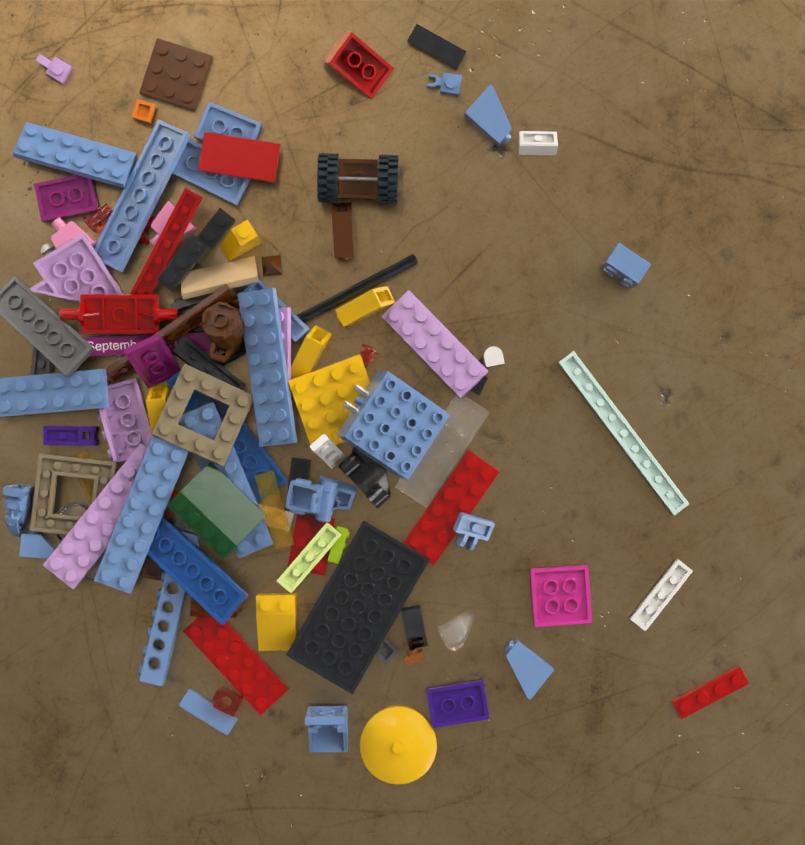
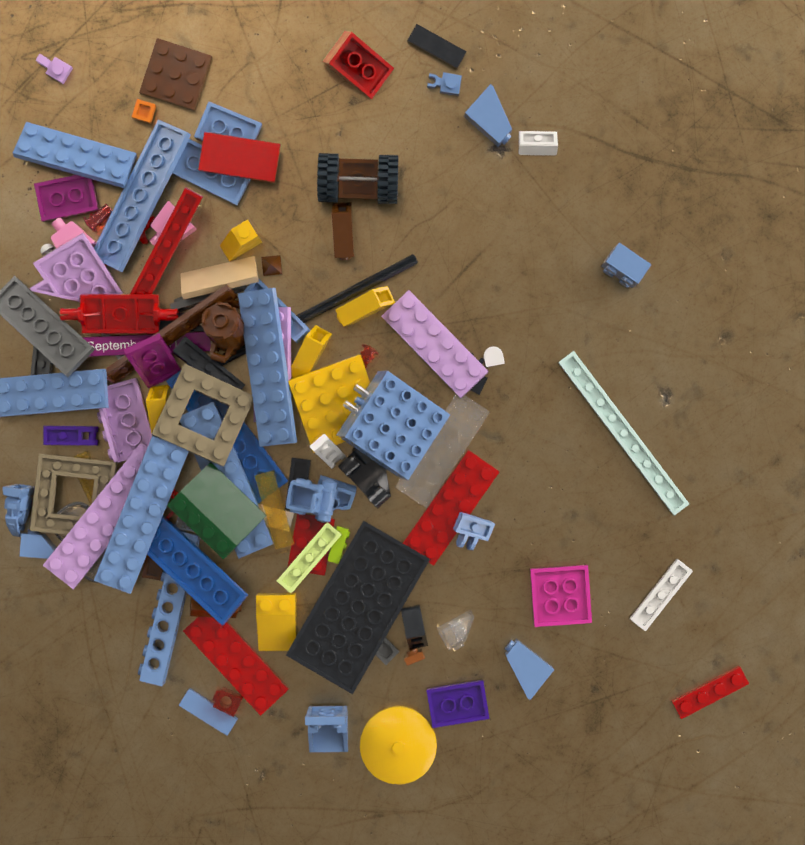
black bracket [157,208,236,292] -> none

